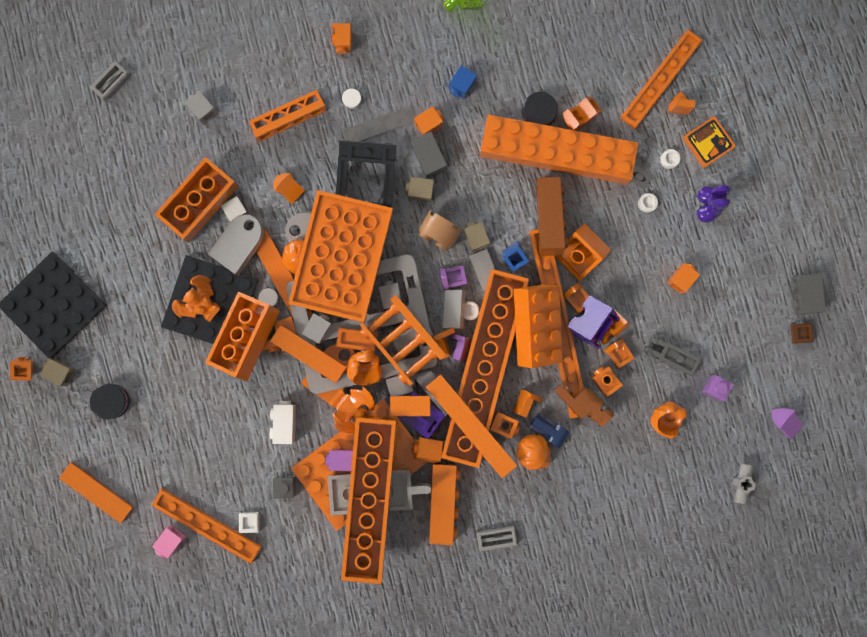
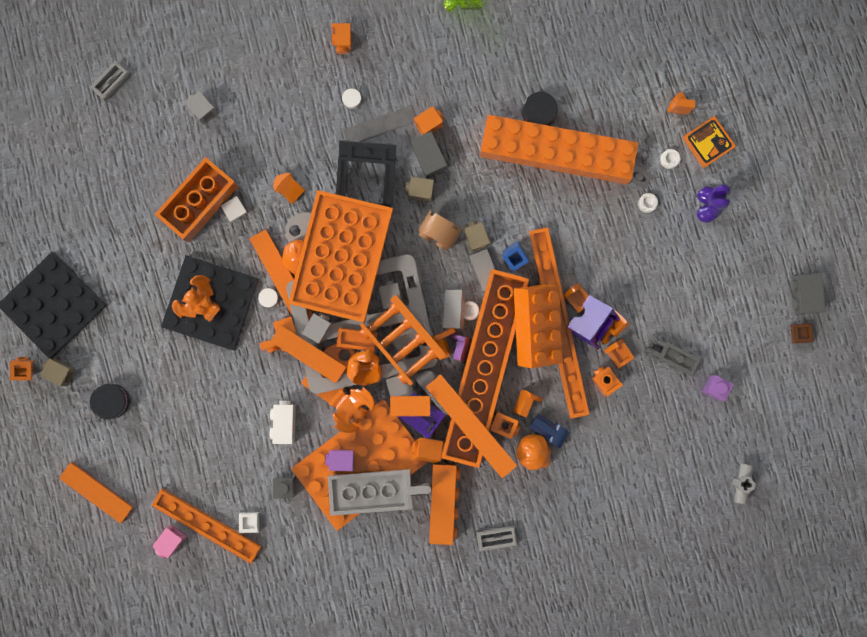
orange brick [205,292,280,381] -> none
light grey tile [208,215,264,276] -> none
orange fence [249,90,327,142] -> none
orange brick [341,417,397,584] -> none
medium lavender tile [440,265,467,290] -> none
blue brick [449,65,477,99] -> none
dark orange brick [536,177,568,256] -> none
dark orange plate [553,385,615,427] -> none
orange slope [555,223,611,281] -> none
orange brick [563,96,603,131] -> none
orange tile [620,29,703,130] -> none
orange hair [650,402,687,439] -> none
orange brick [666,263,700,294] -> none
medium lavender tile [771,408,804,439] -> none

